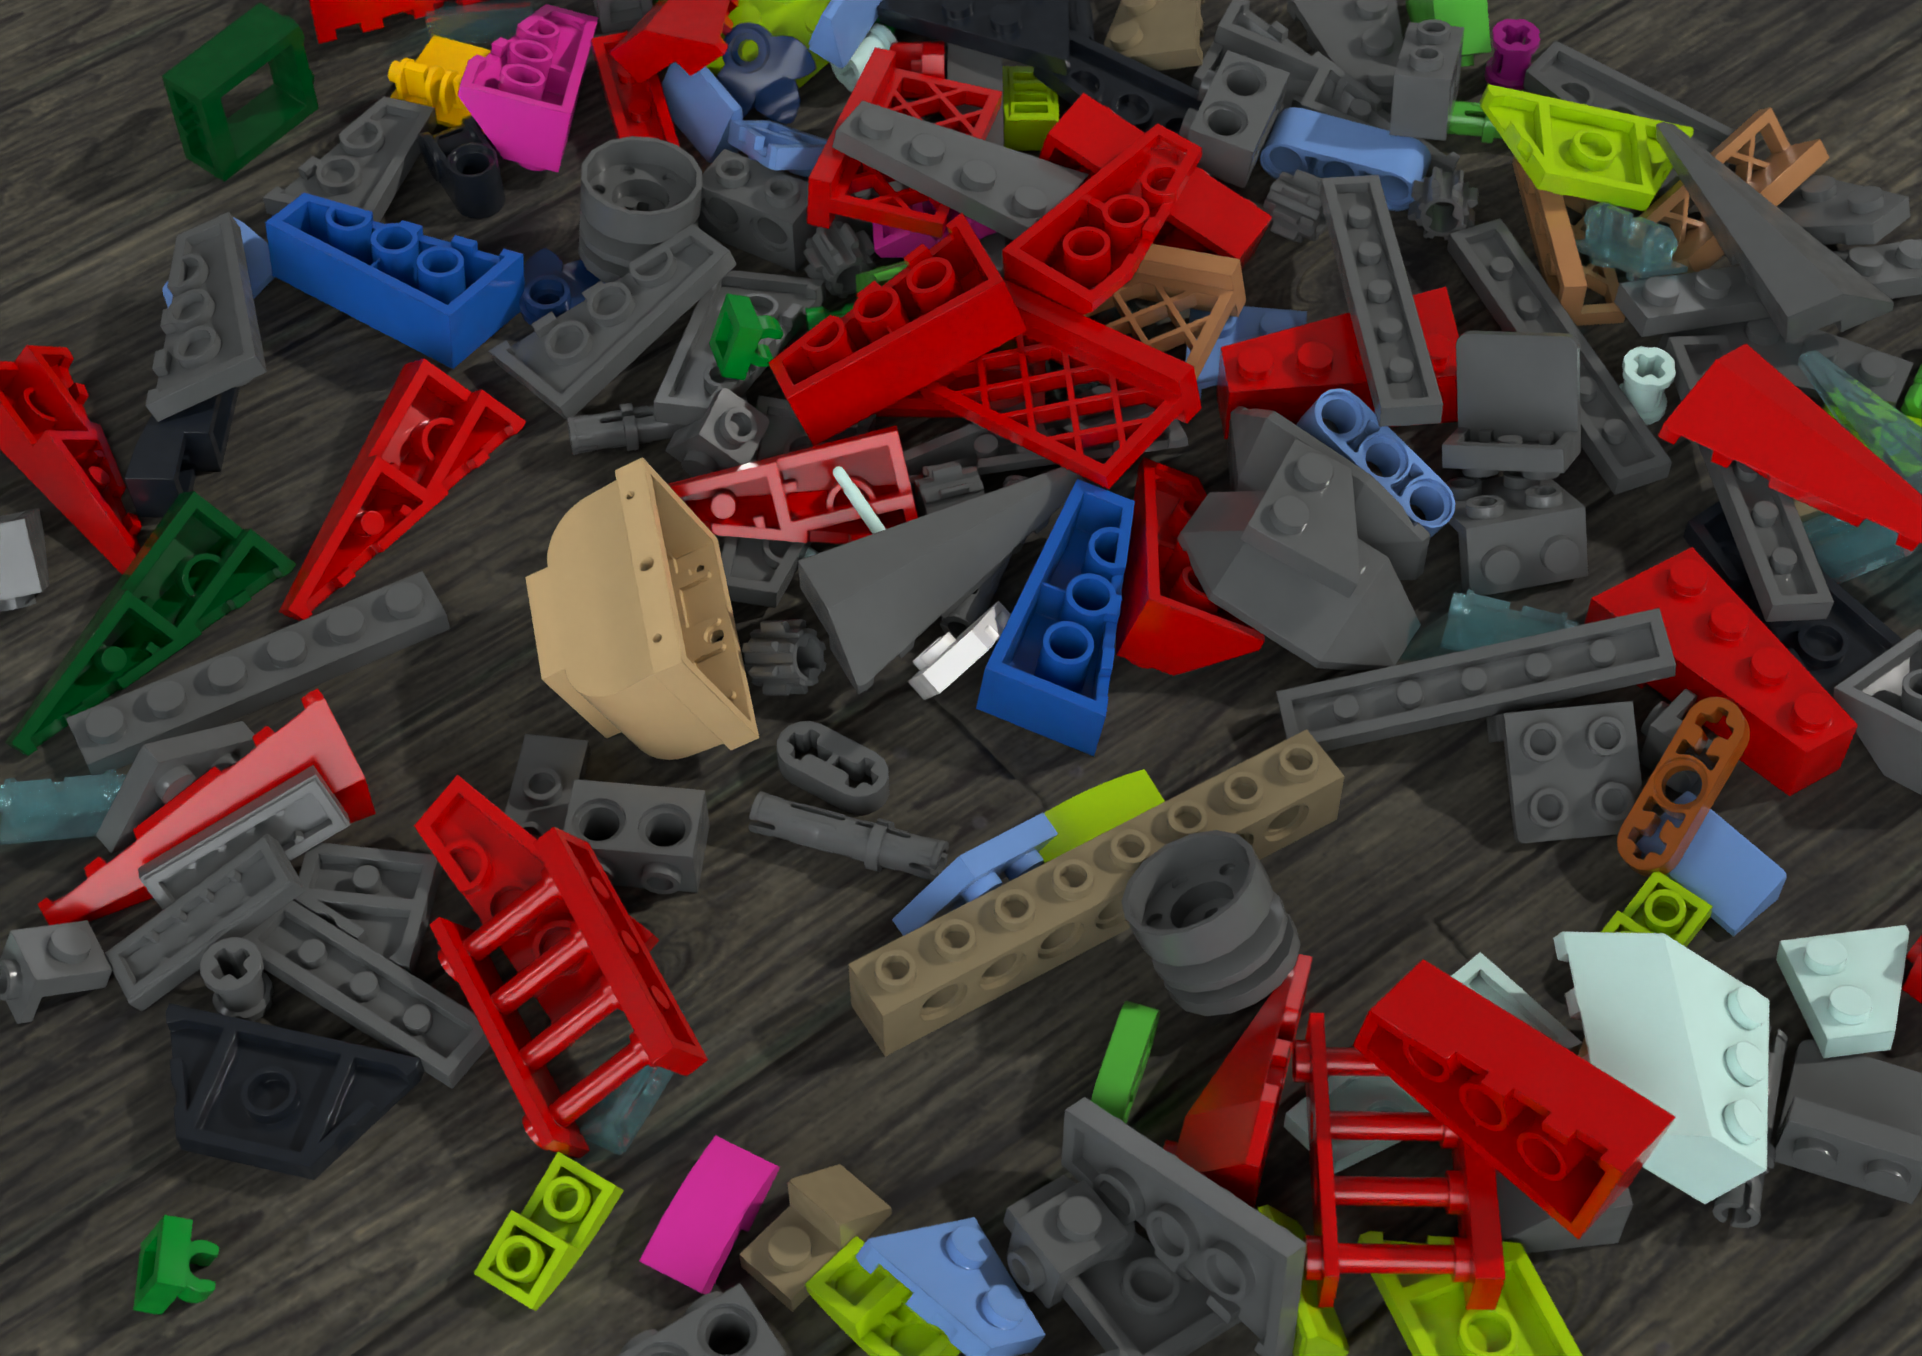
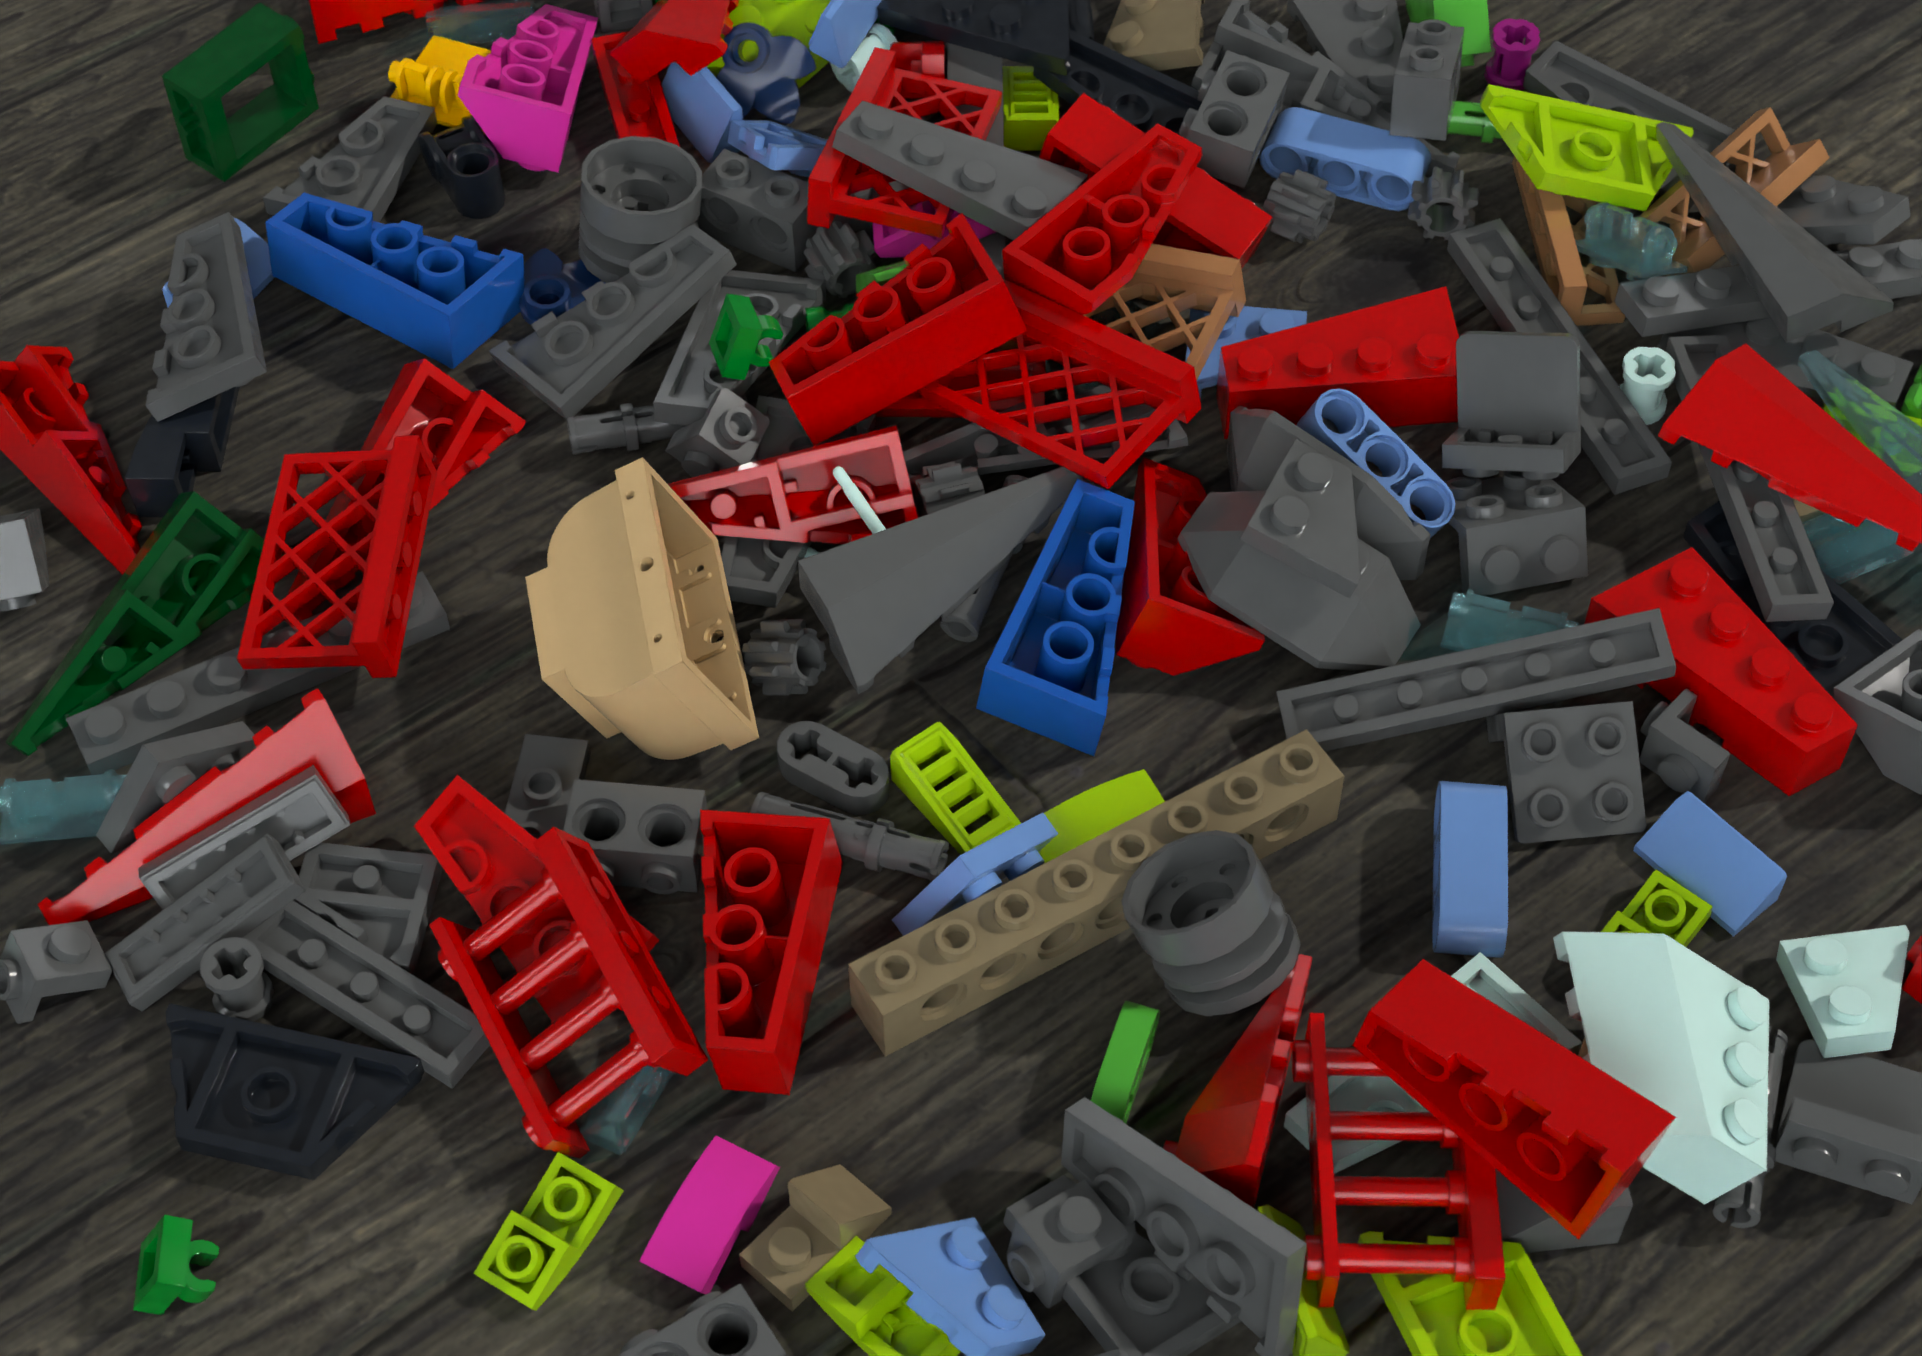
white wing [907,601,1011,700] -> none
dark grey plate [1320,175,1443,427] -> none
dark orange beam [1617,697,1750,877] -> none
none -> red fence [237,435,437,678]
none -> red wedge [700,810,843,1095]
none -> lime slope [890,722,1021,855]
none -> medium blue beam [1432,781,1508,958]

